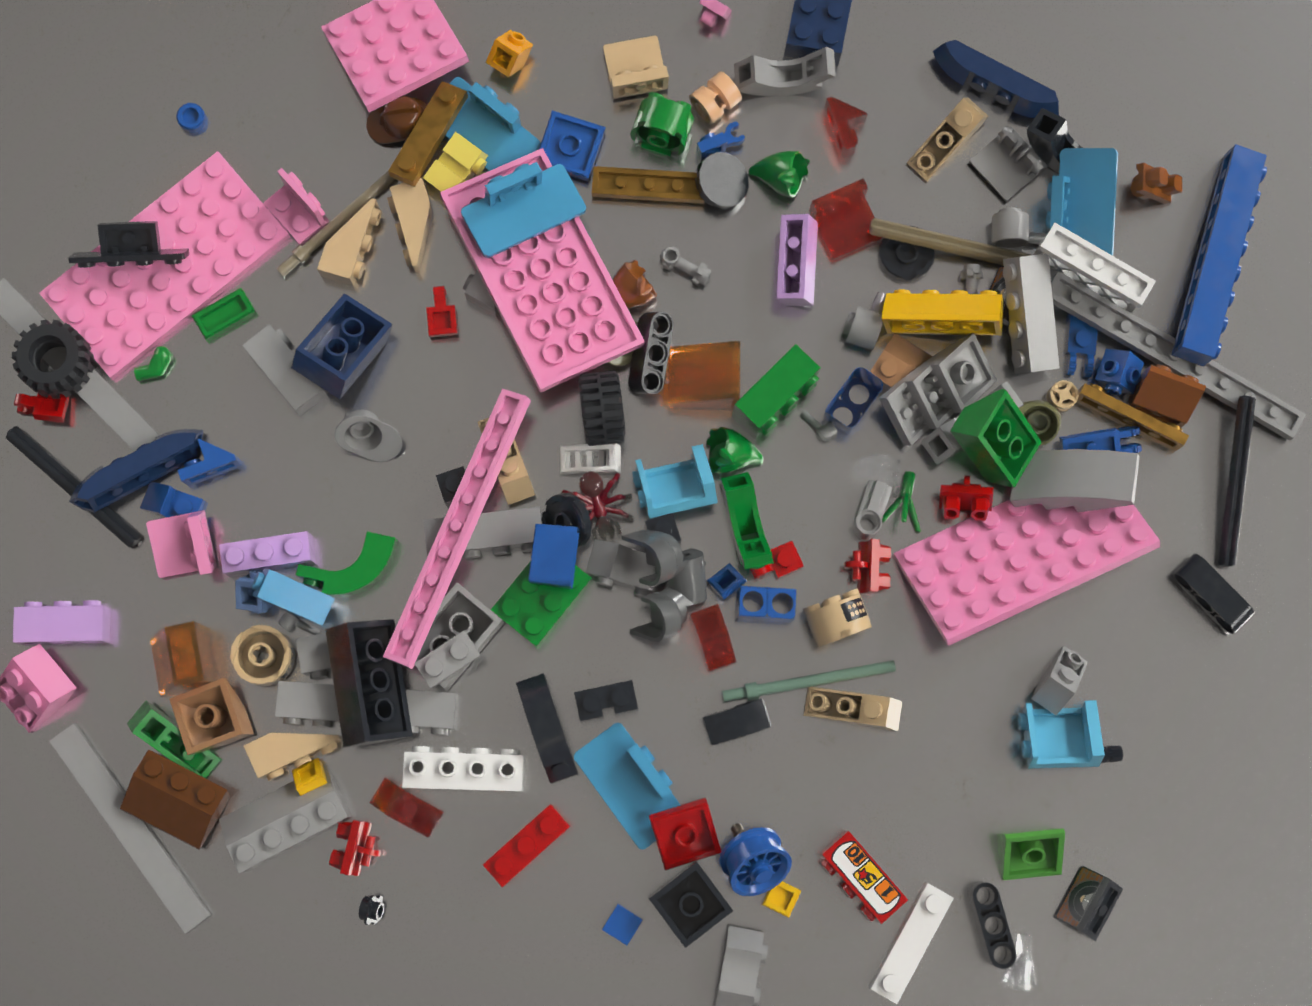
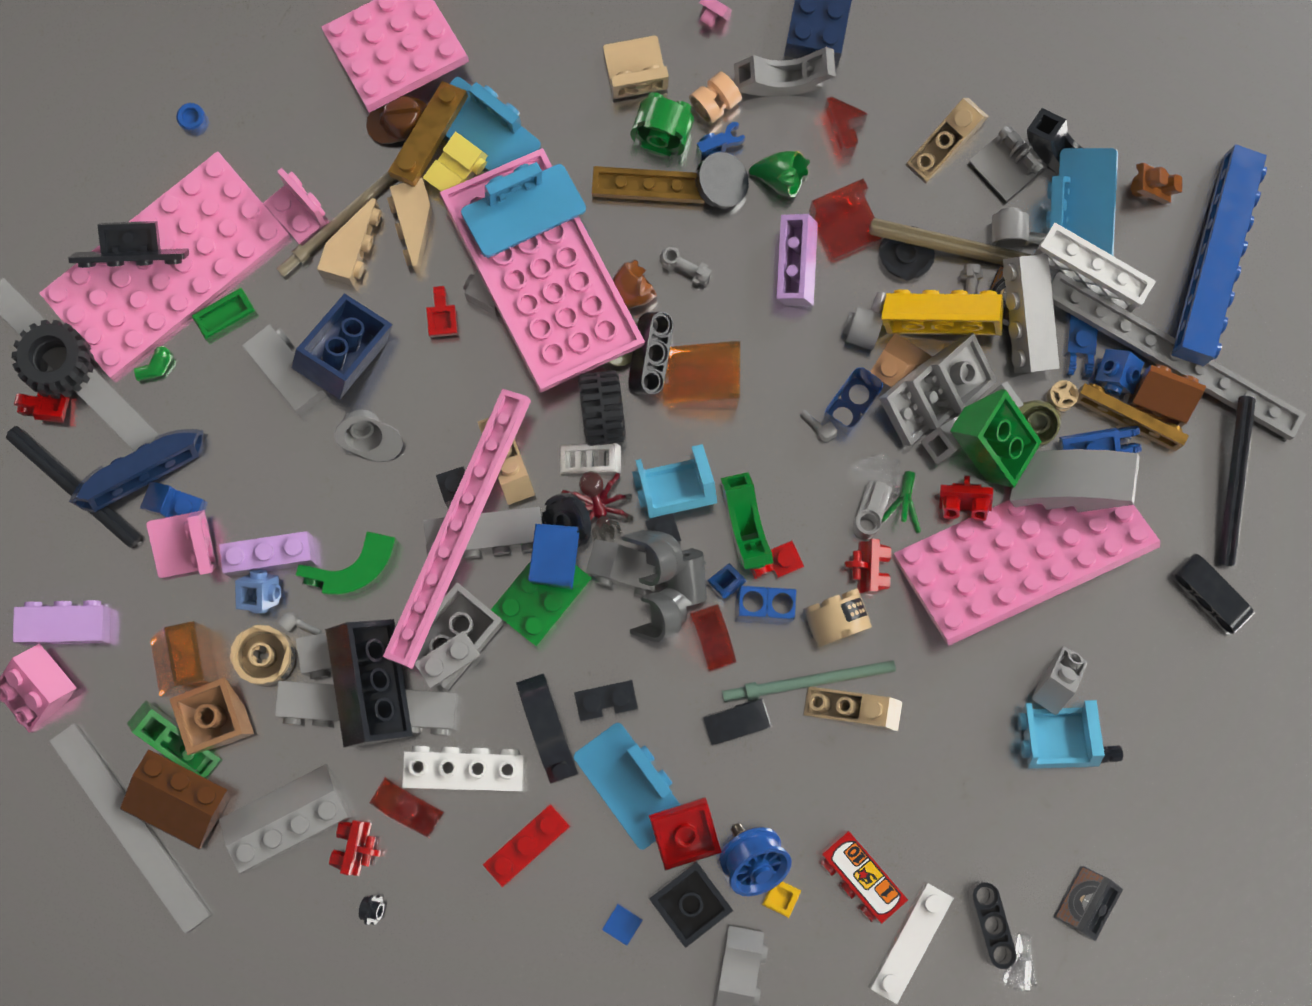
blue slope [177,439,242,486] -> none
tan slope [244,733,342,781] -> none
dark azure slope [251,568,335,626] -> none
yellow tile [292,758,327,796] -> none
light orange brick [485,30,533,77] -> none
blue plate [539,110,606,181] -> none
green hat [706,427,764,474] -> none
green brick [732,344,821,439] -> none
dark blue brick [933,40,1059,118] -> none
bright green slope [997,828,1065,880] -> none

